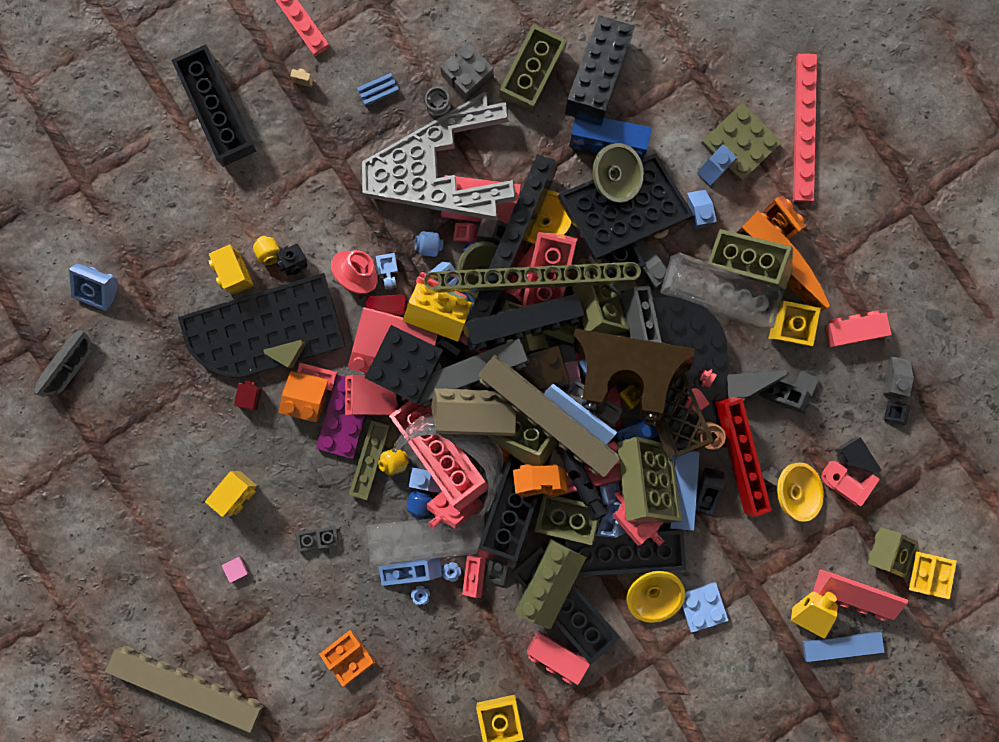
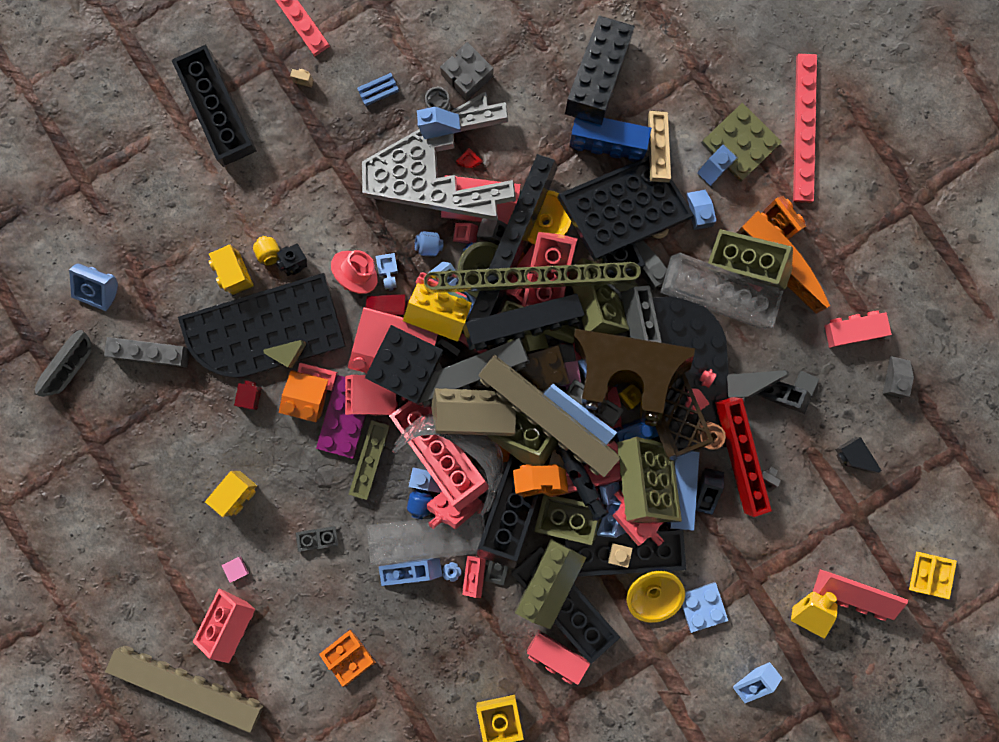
yellow head [378,448,409,476] -> none
light blue plate [411,586,430,605] -> none
olive brick [500,24,567,113] -> none
olive dish [593,143,644,202] -> none
yellow brick [768,301,821,346] -> none
yellow dish [777,463,824,522] -> none
medium blue tile [802,632,884,662] -> none
coral piece [821,461,880,506] -> none
olive slope [868,527,918,579] -> none
black slope [884,402,910,425] -> none
none -> flat silver brick [104,337,190,368]
none -> coral slope [193,589,255,663]
none -> medium blue slope [417,107,461,140]
none -> red tile [456,148,483,168]
none -> tan plate [608,543,633,568]
none -> tan plate [648,111,671,182]
none -> light blue slope [733,662,782,703]

